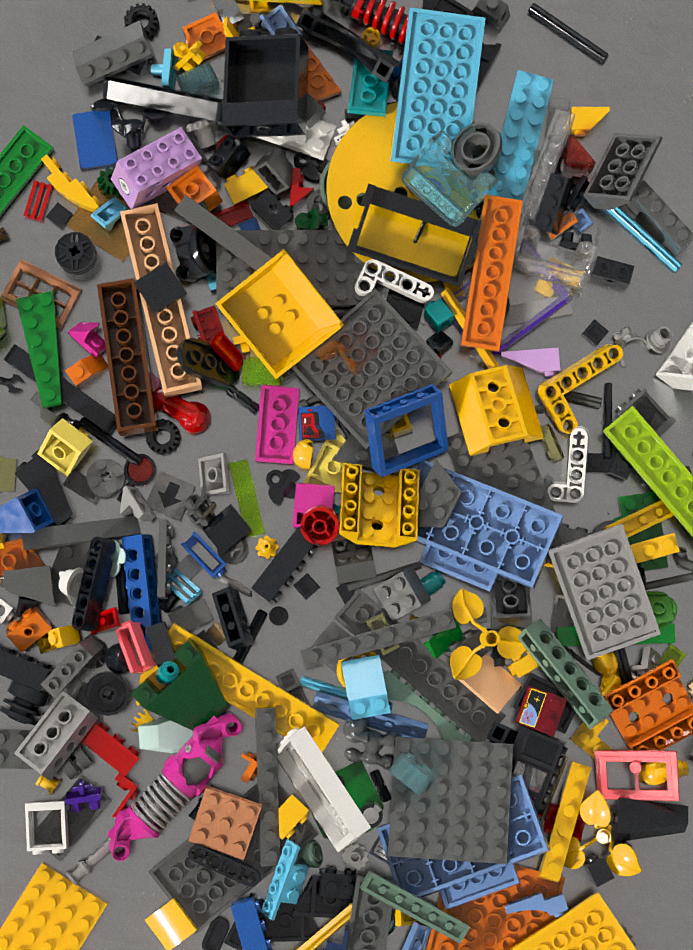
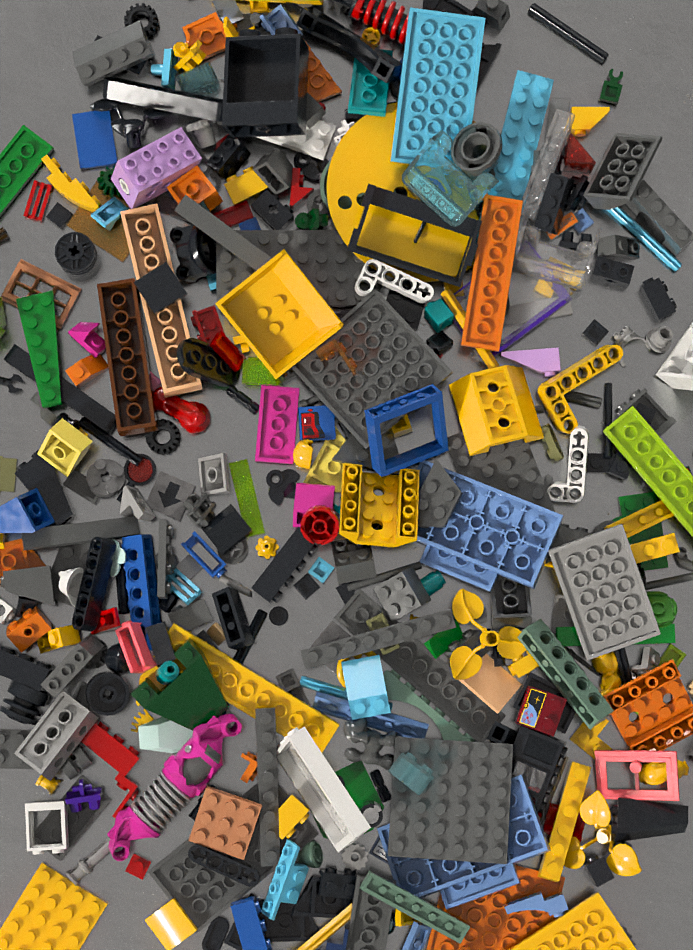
none -> red plate [125,853,152,880]
none -> medium azure plate [308,557,334,584]
none -> dark grey slope [597,235,640,259]
none -> dark green plate [599,69,623,105]
none -> black brick [640,277,677,323]

